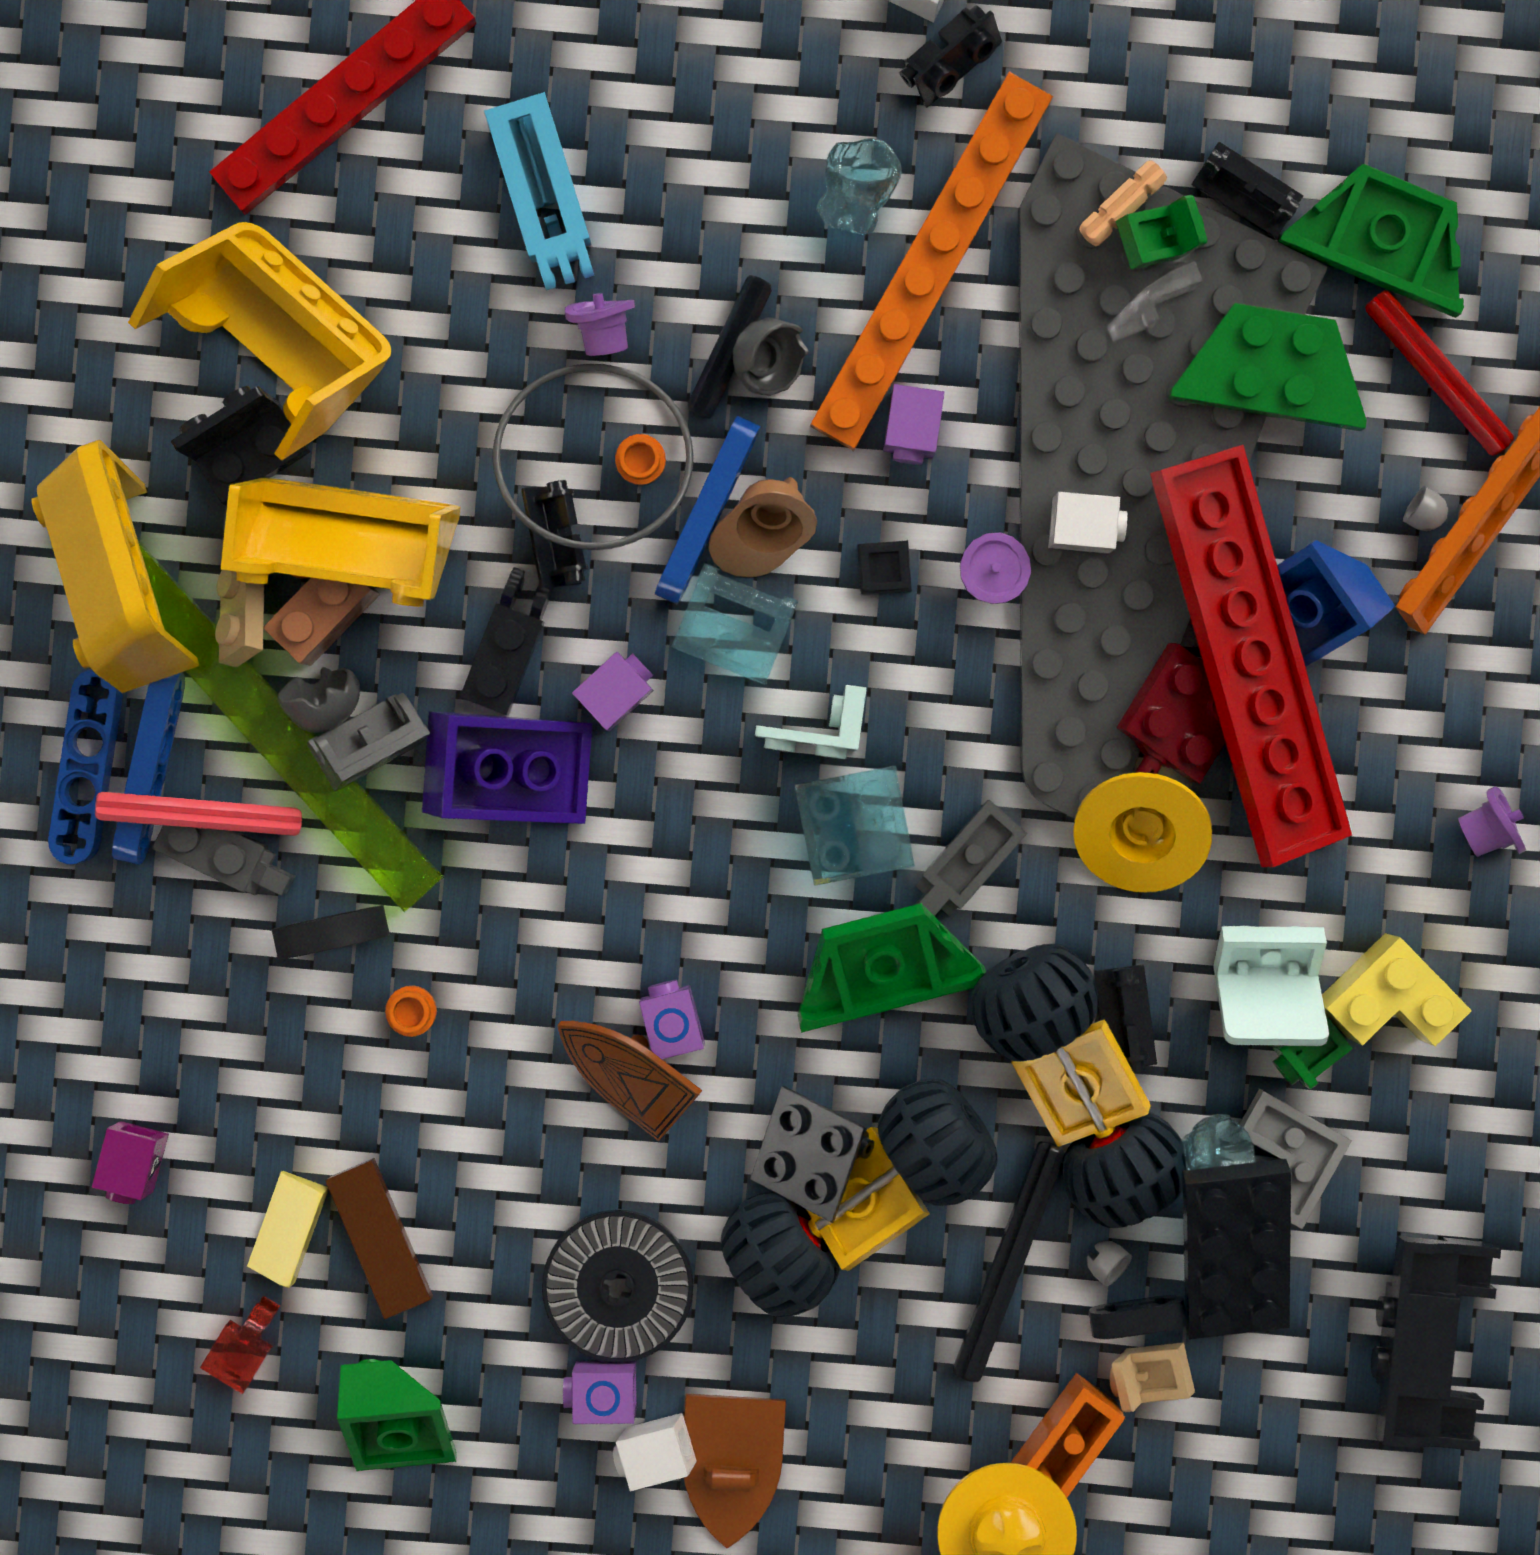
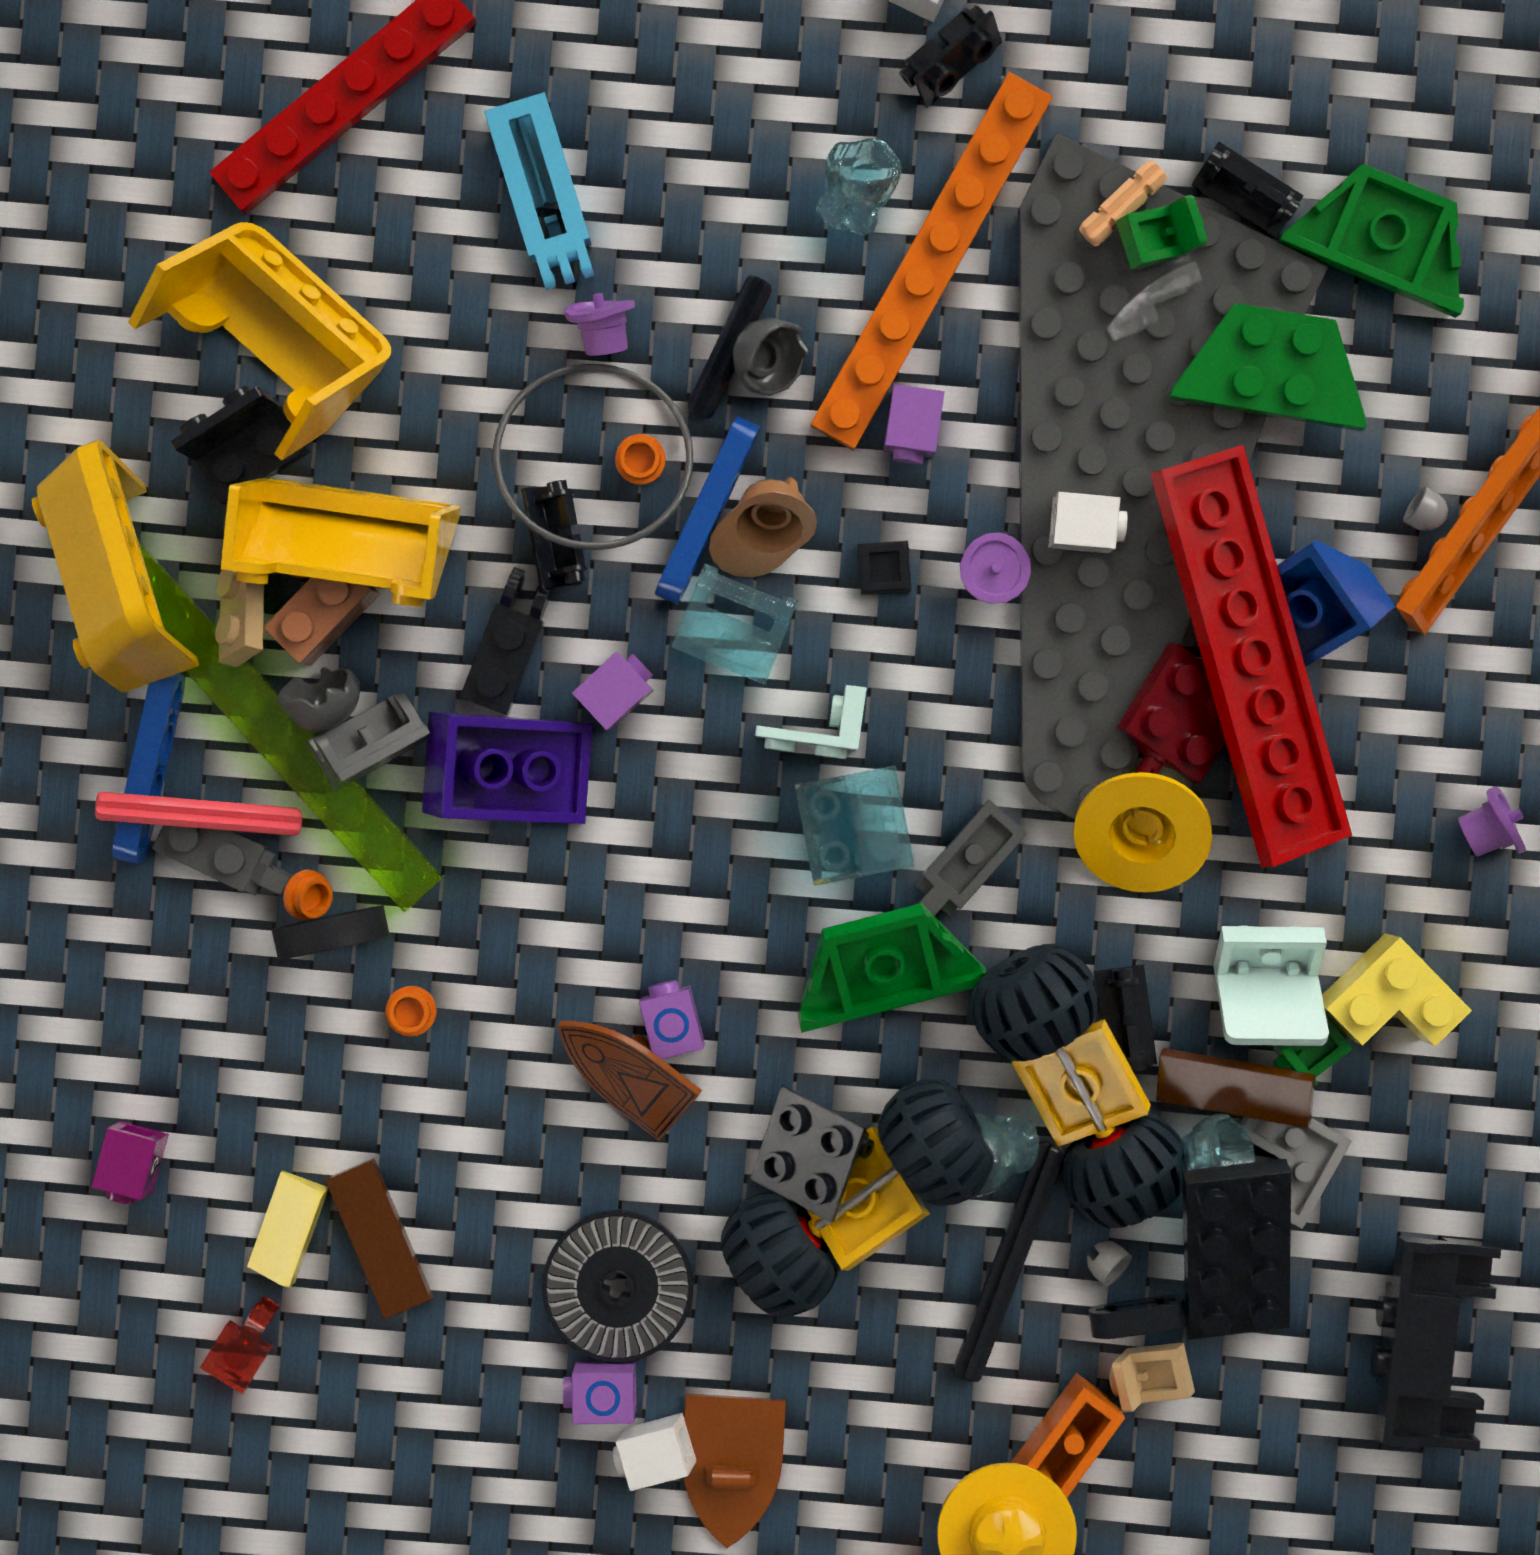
blue beam [48,670,123,864] -> none
green slope [337,1359,457,1471] -> none
red axle [1365,290,1514,456] -> none
none -> orange plate [283,869,333,920]
none -> clear light blue hair [974,1111,1039,1197]
none -> reddish brown tile [1156,1048,1316,1128]

